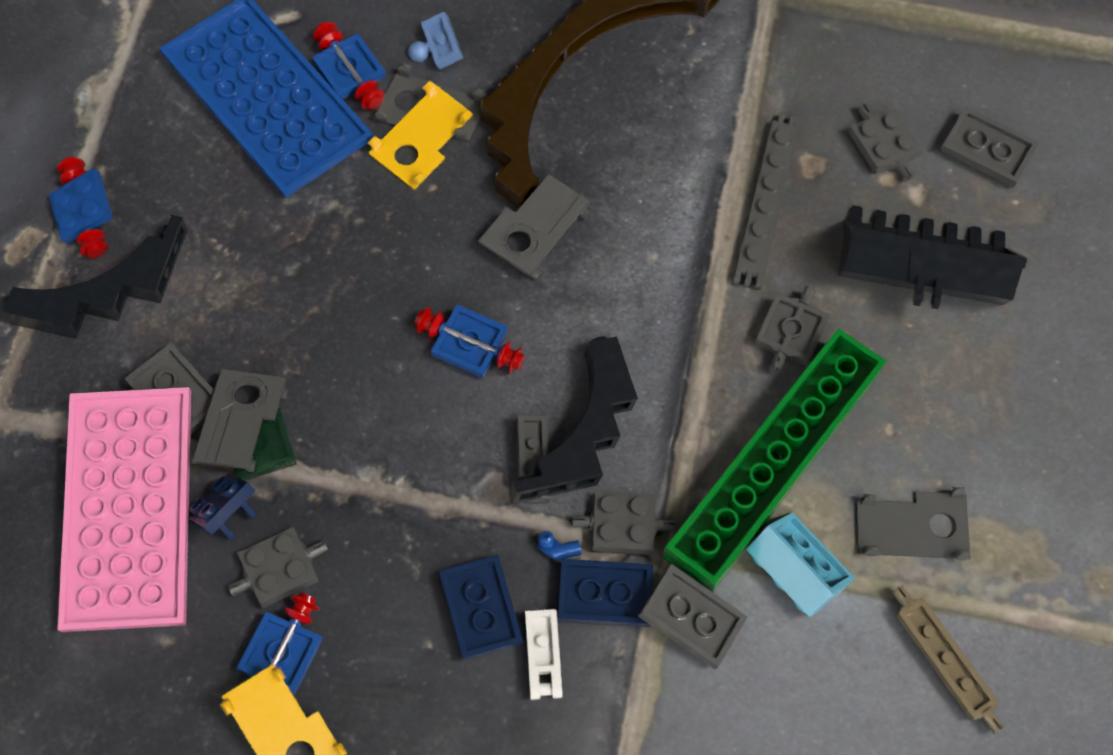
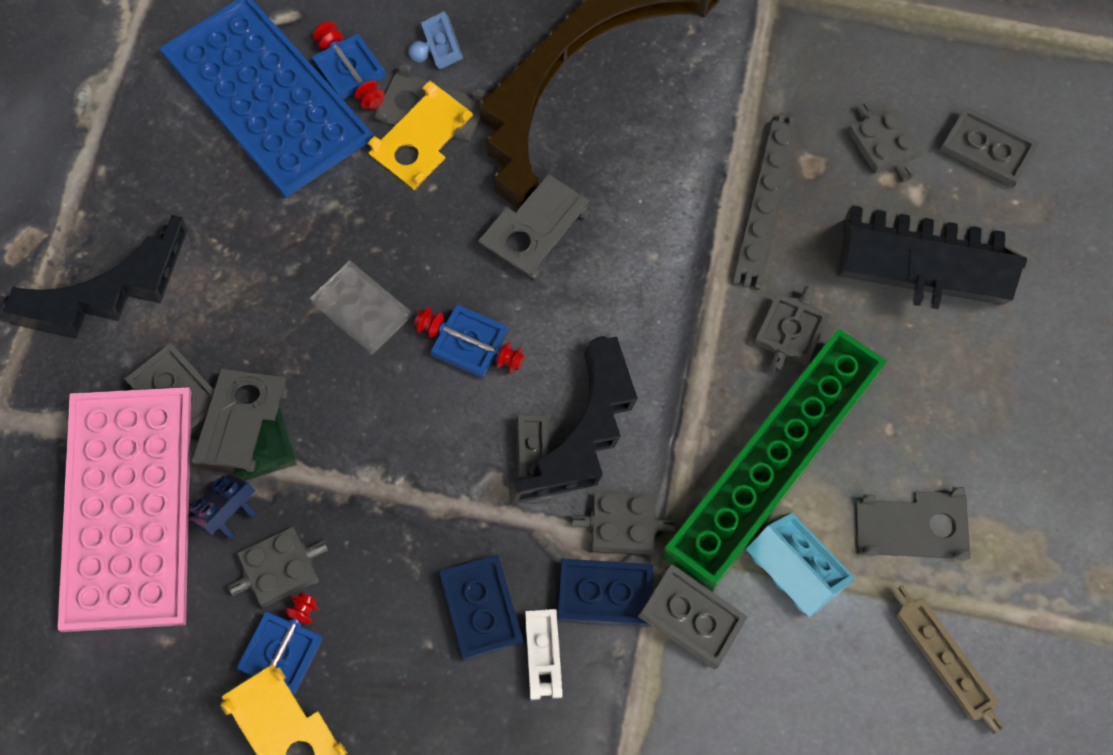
blue plate [49,157,113,259] -> none
blue arm [537,531,582,560] -> none
none -> clear plate [310,260,412,354]

